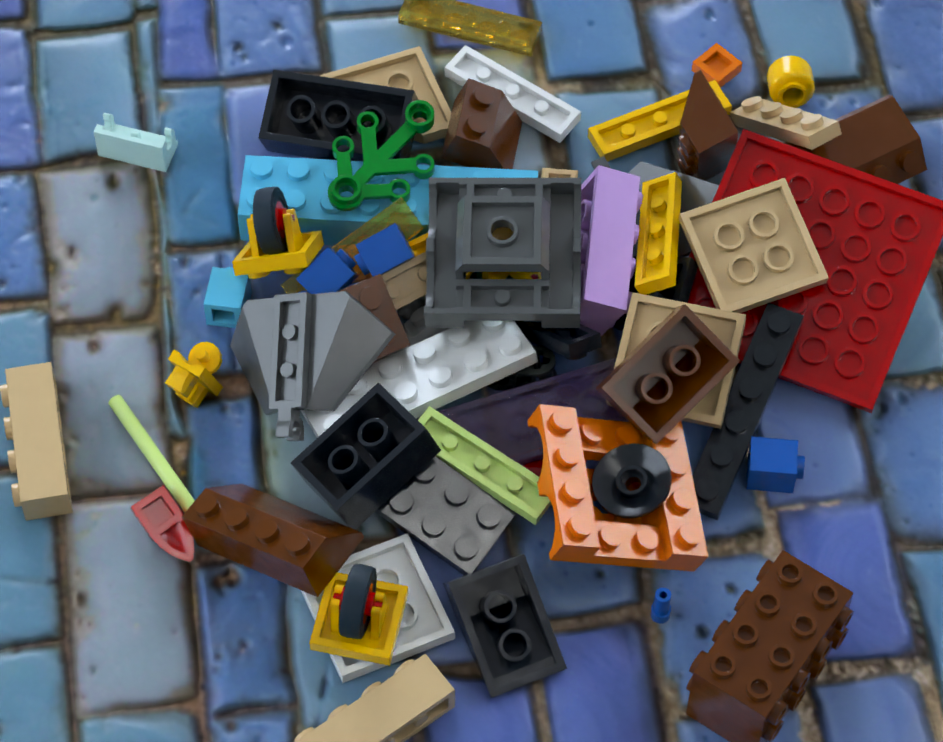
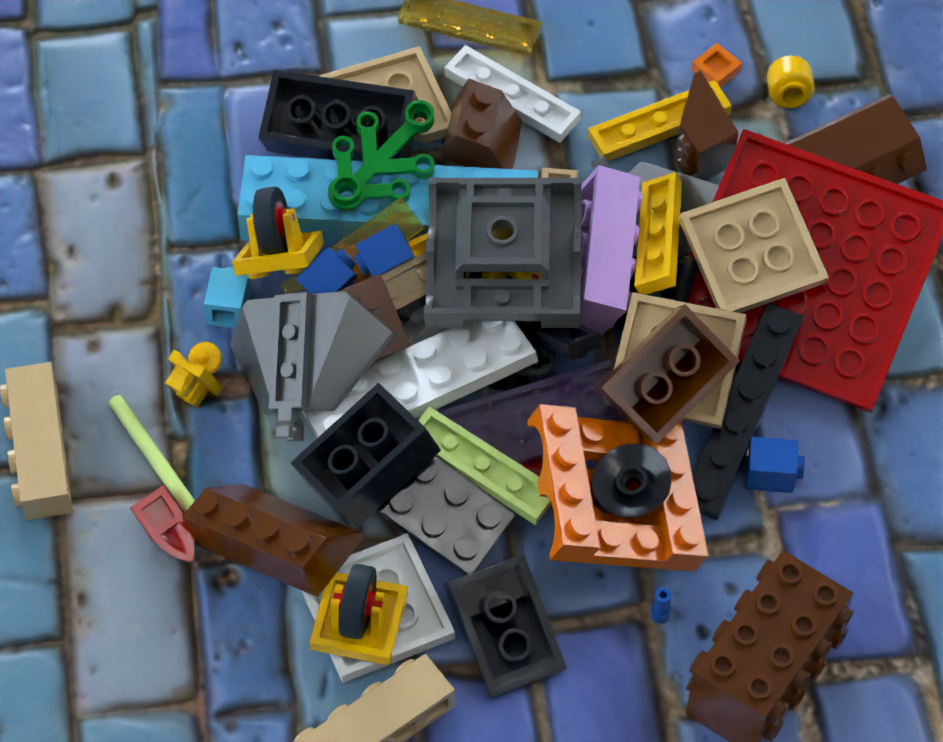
light aqua hinge [94,113,178,172] -> none
tan plate [729,96,842,150] -> none

